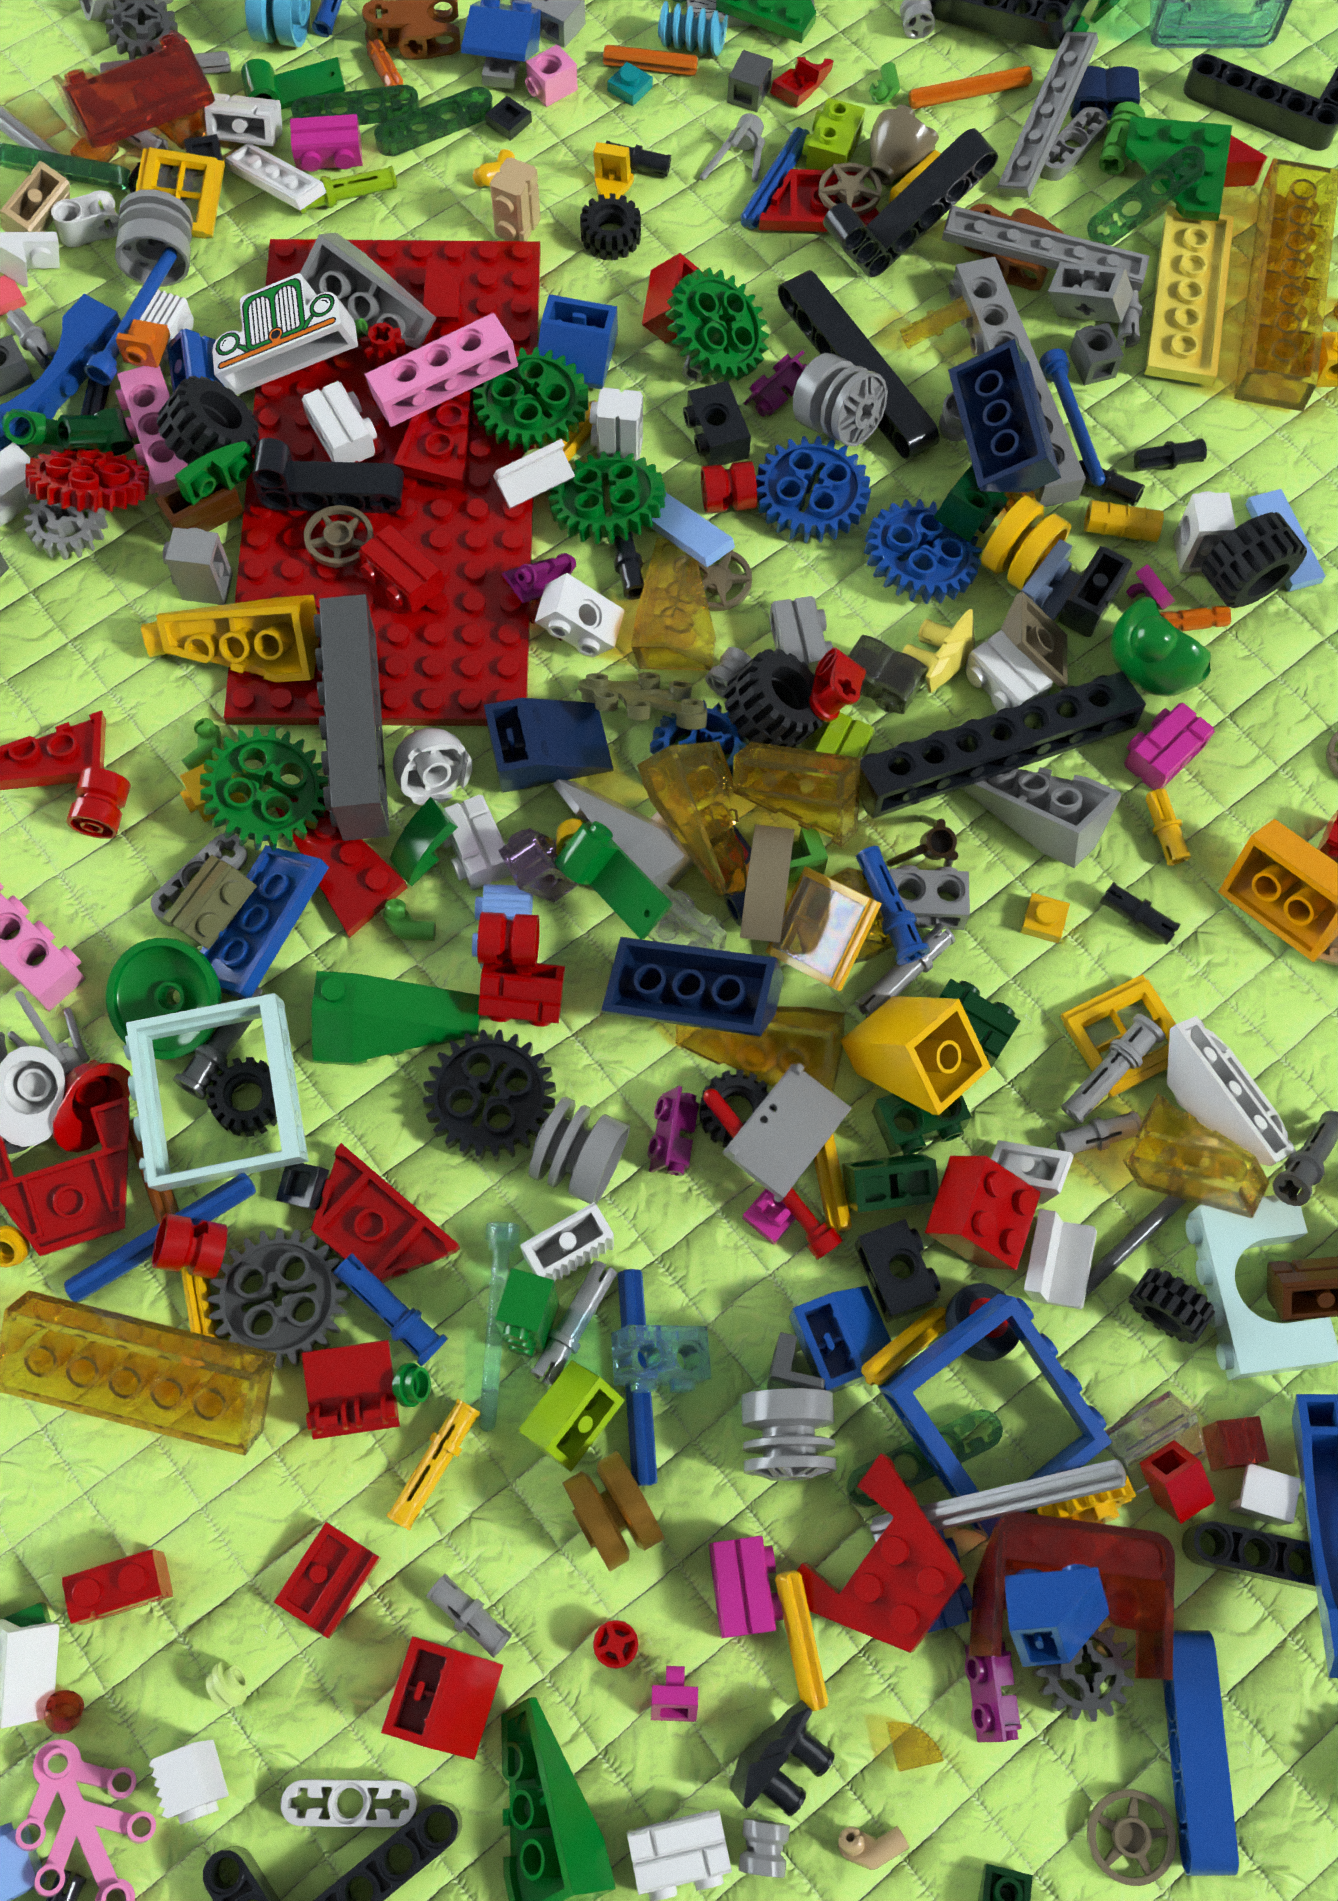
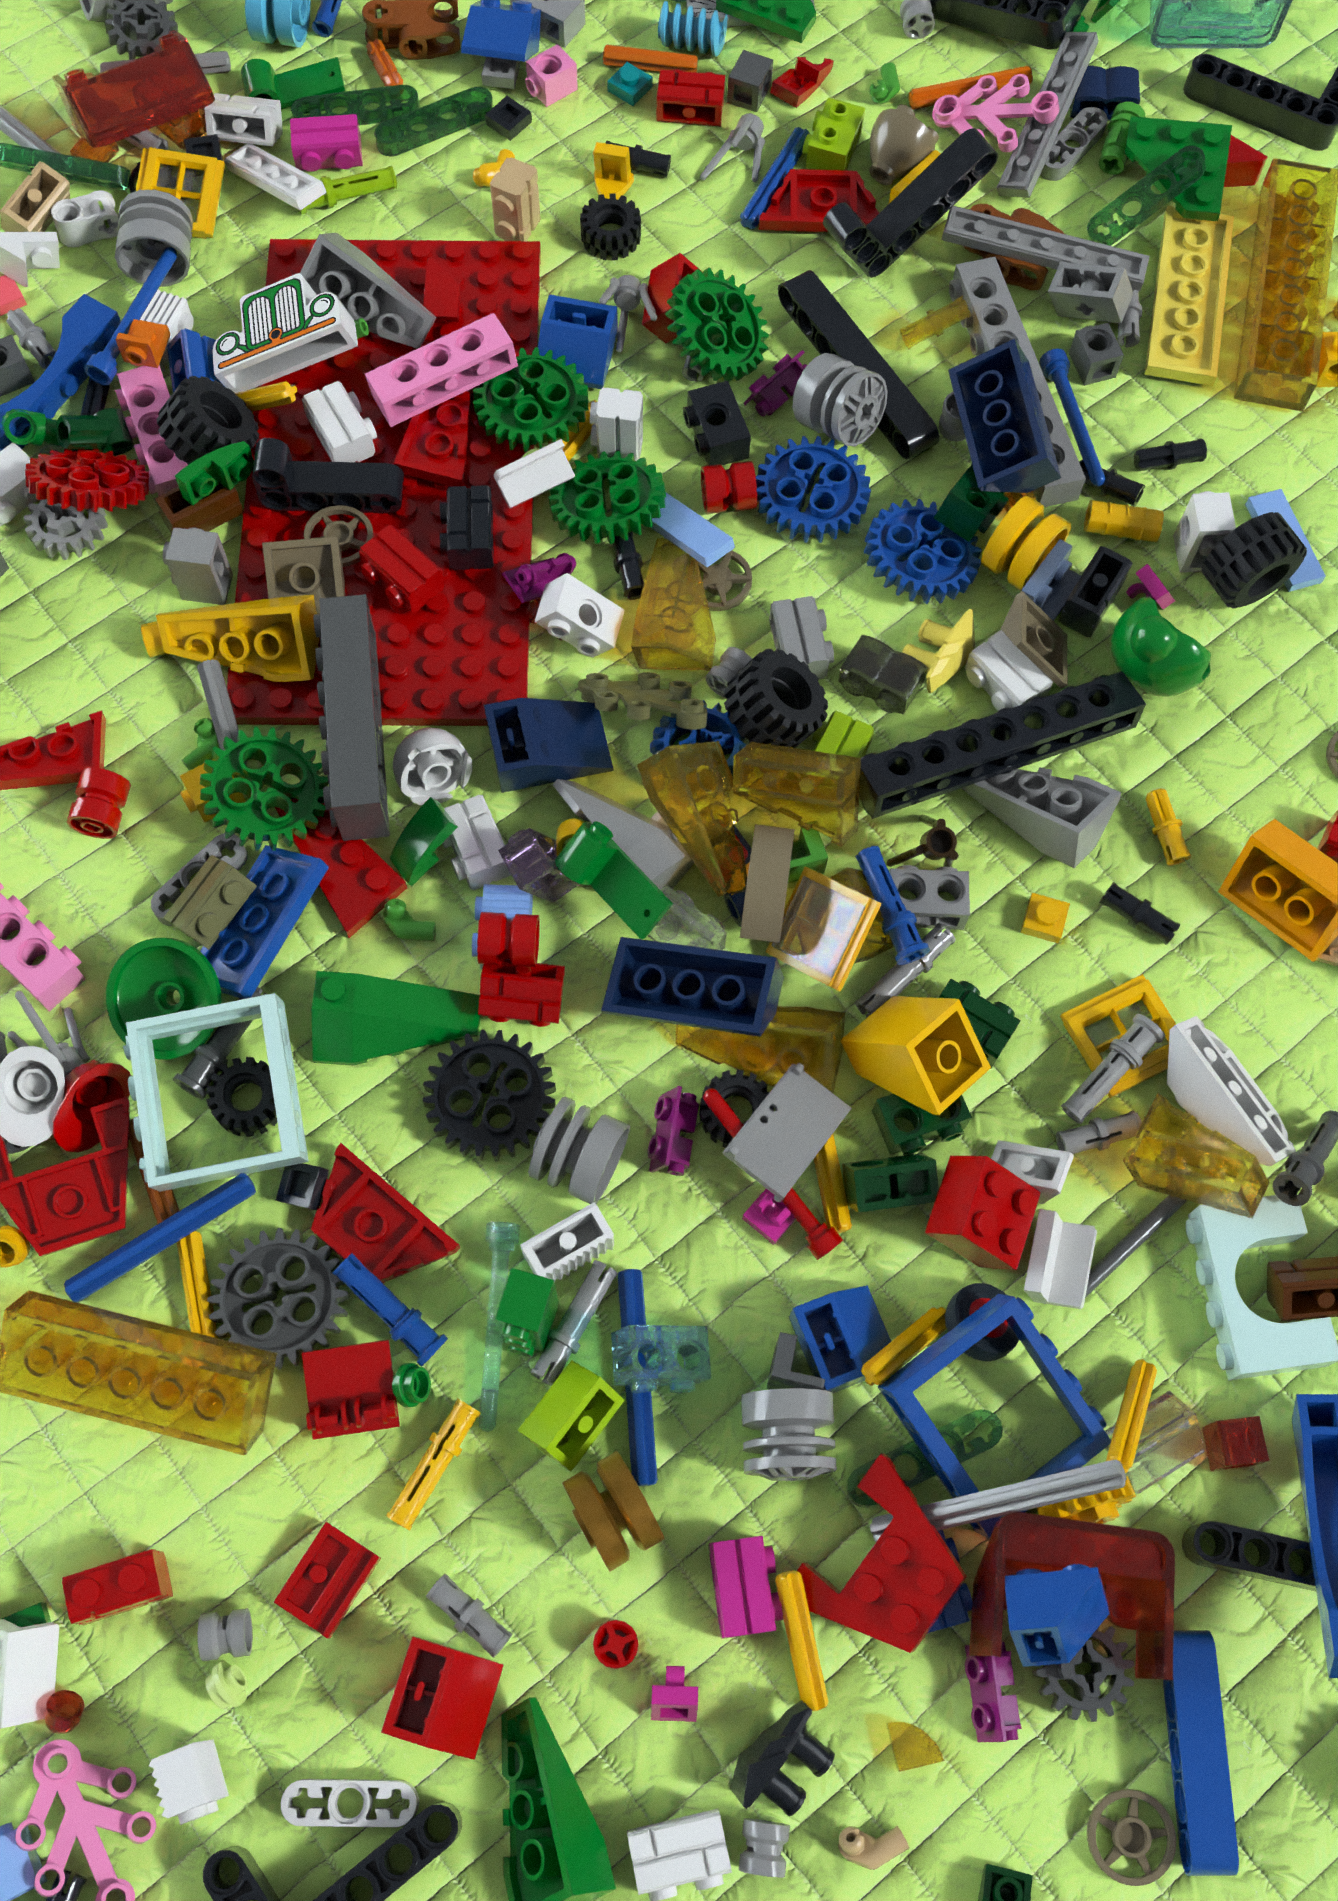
red wheel [152,1213,228,1279] -> none
red gear [360,322,406,366] -> none
red piece [809,647,866,722] -> none
dark tan wheel [819,163,882,216] -> none
black brick [854,1219,941,1323] -> none
dark pink brick [1124,703,1215,790] -> none
black tyre [1129,1268,1215,1344] -> none
red brick [1139,1440,1216,1524] -> none
orange axle [1160,605,1231,631] -> none
white panel [1229,1464,1301,1527] -> none
none -> light grey axle [197,660,247,765]
none -> light grey wheel [197,1608,253,1661]
none -> yellow axle [235,381,298,412]
none -> dark tan slope [262,536,345,614]
none -> black brick [440,485,494,570]
none -> light grey plant [599,275,657,352]
none -> red brick [656,69,725,127]
none -> bright pink plant [932,74,1060,152]
none -> yellow axle [1106,1359,1157,1473]

